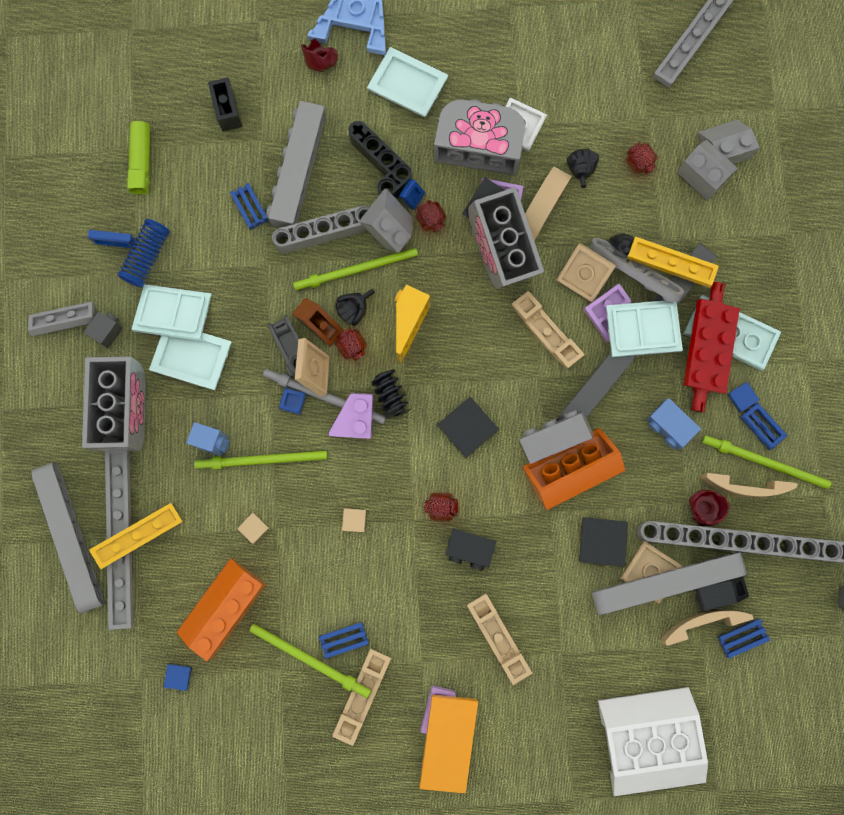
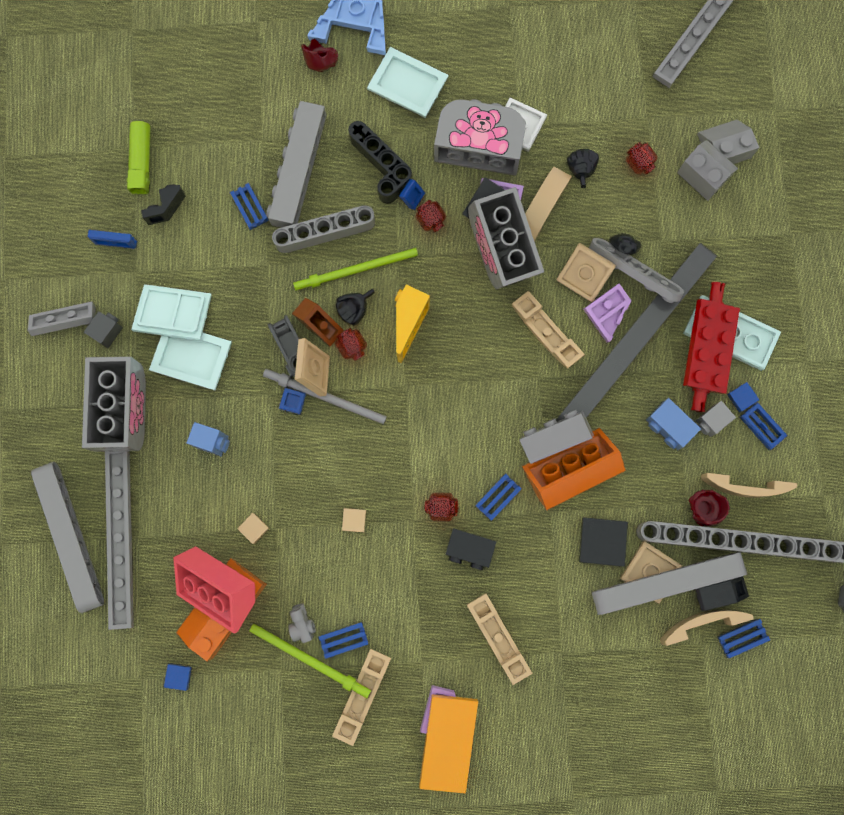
yellow plate [89,503,182,570] -> none
blue piece [117,219,170,288] -> none
lime bar [194,451,327,470] -> none
black brick [208,77,243,132] -> none
lavender wing [329,393,374,439] -> none
light grey slope [359,189,413,253] -> none
black piece [371,369,410,419] -> none
black tile [437,397,499,458] -> none
white slope [598,687,708,796] -> none
light aqua piece [606,301,683,357] -> none
yellow plate [627,237,719,288] -> none
lime bar [702,435,831,489] -> none
none -> black slope [141,184,186,225]
none -> coral slope [173,546,255,634]
none -> light grey plate [289,603,316,643]
none -> blue tile [475,474,522,521]
none -> light grey brick [696,401,736,437]

